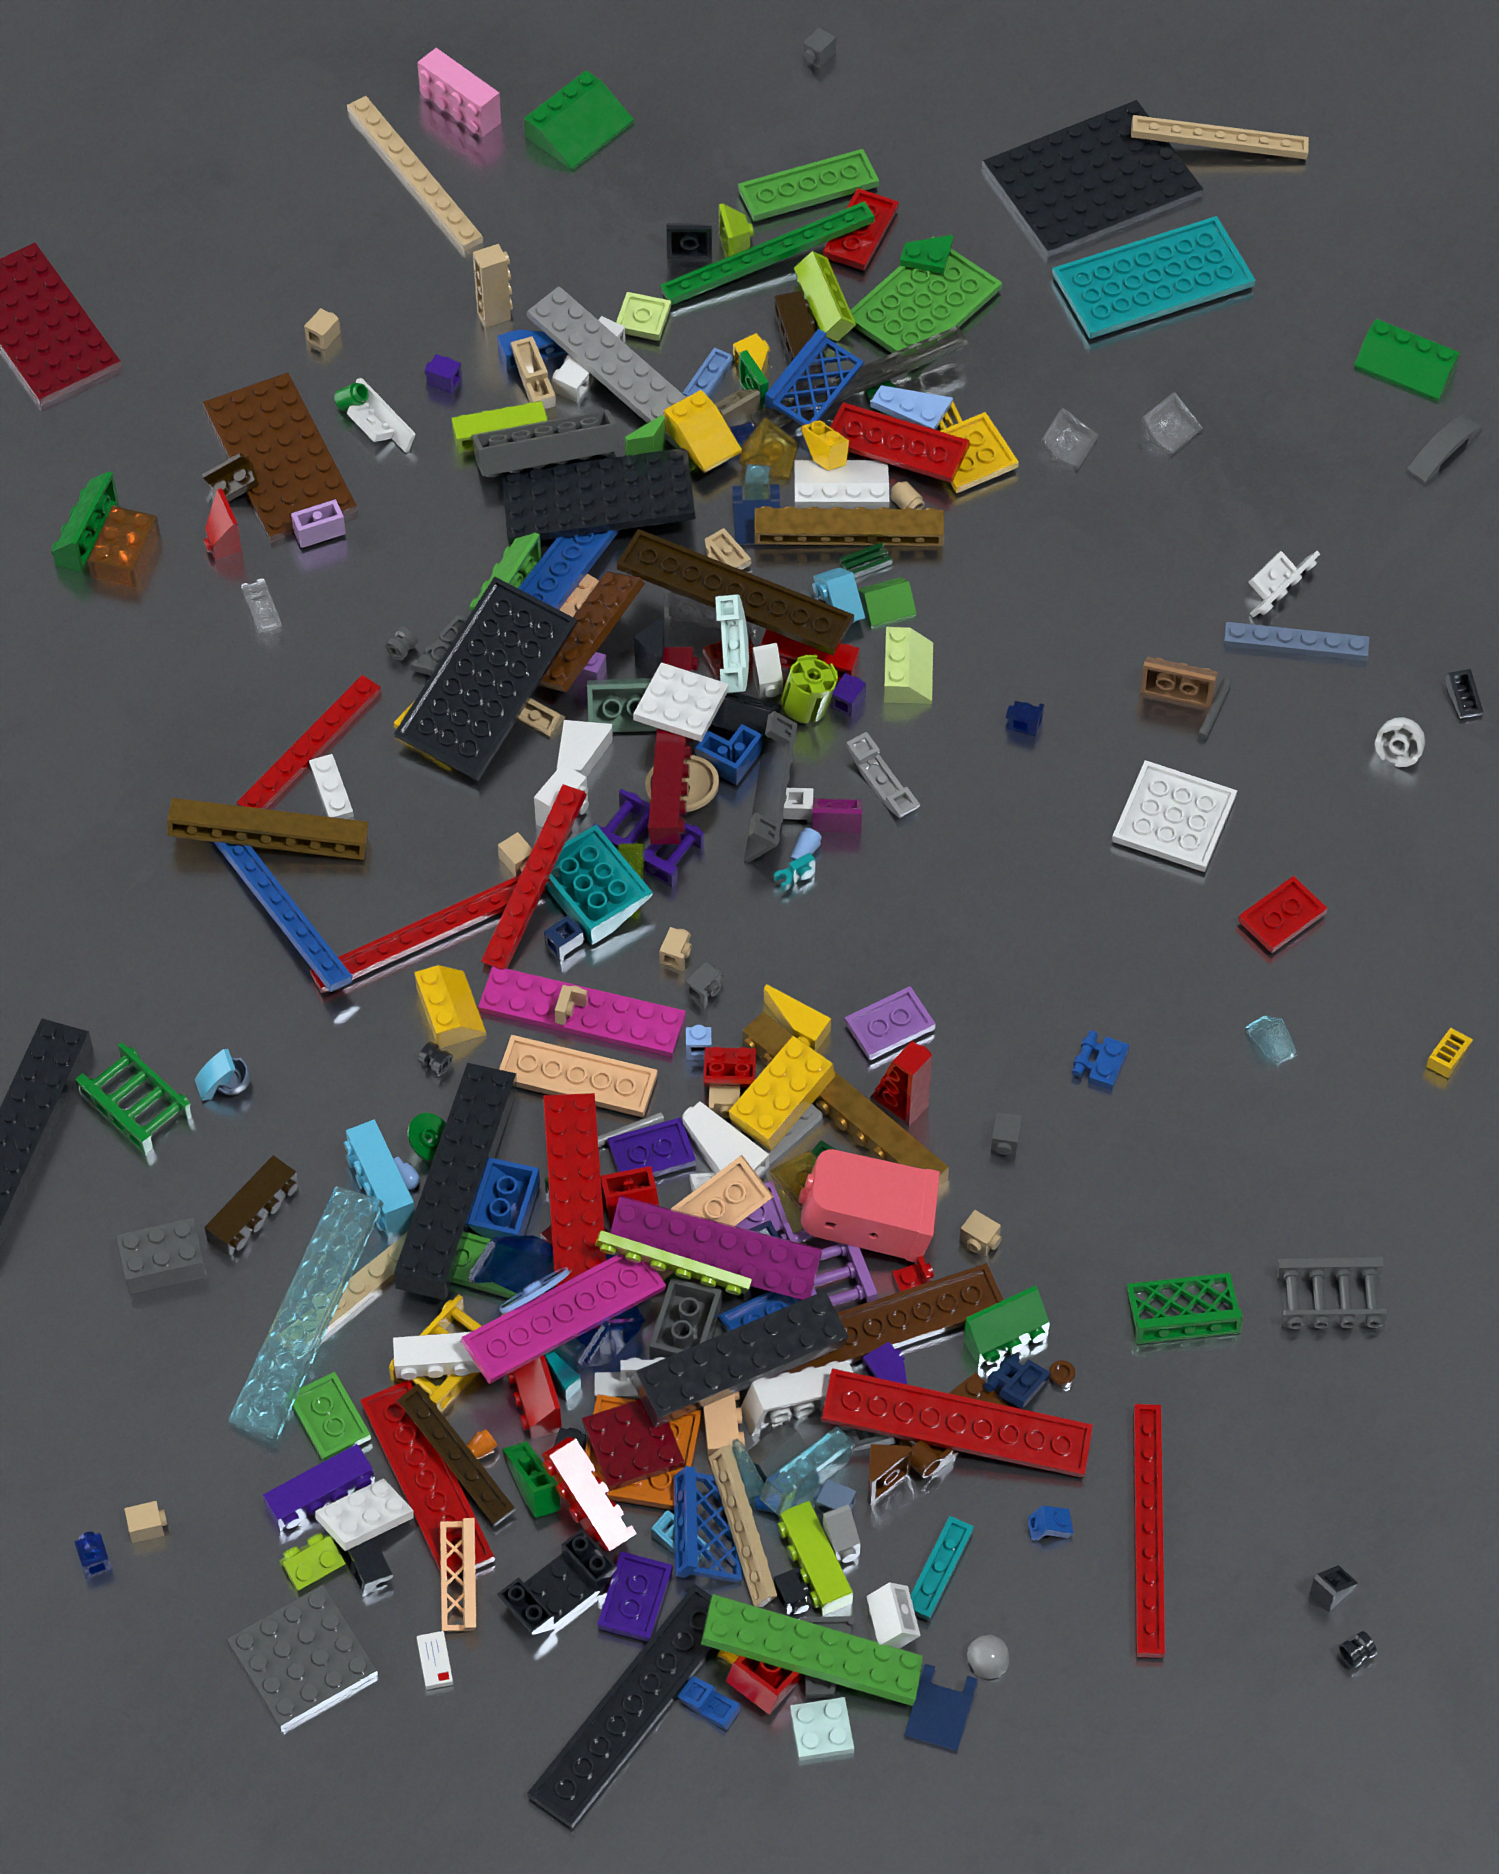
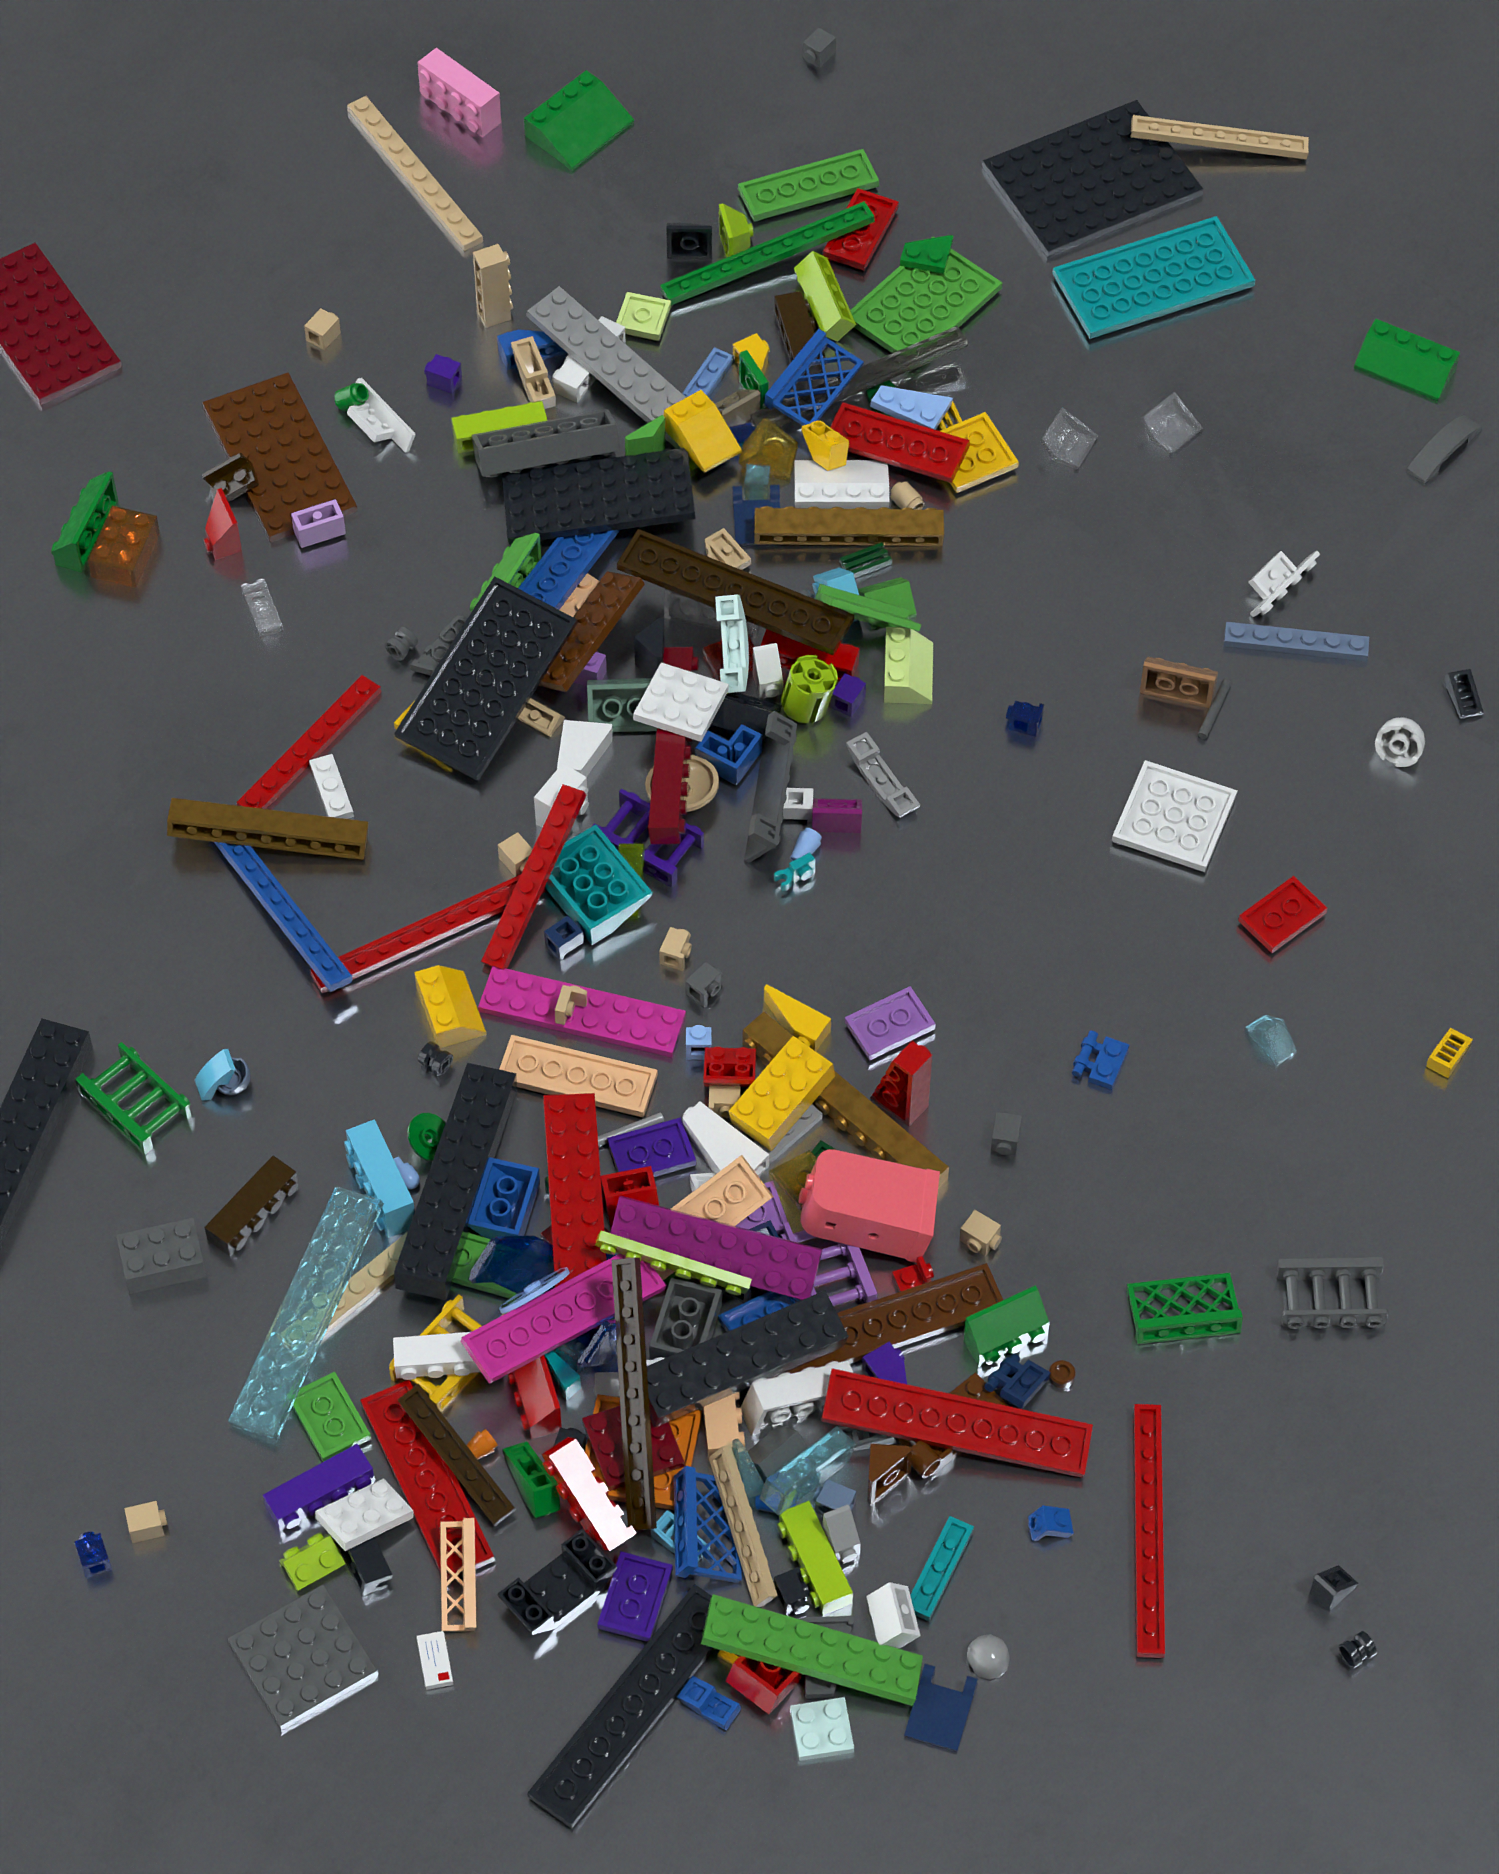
none -> dark brown plate [611,1257,657,1530]
none -> bright green fence [815,584,921,631]

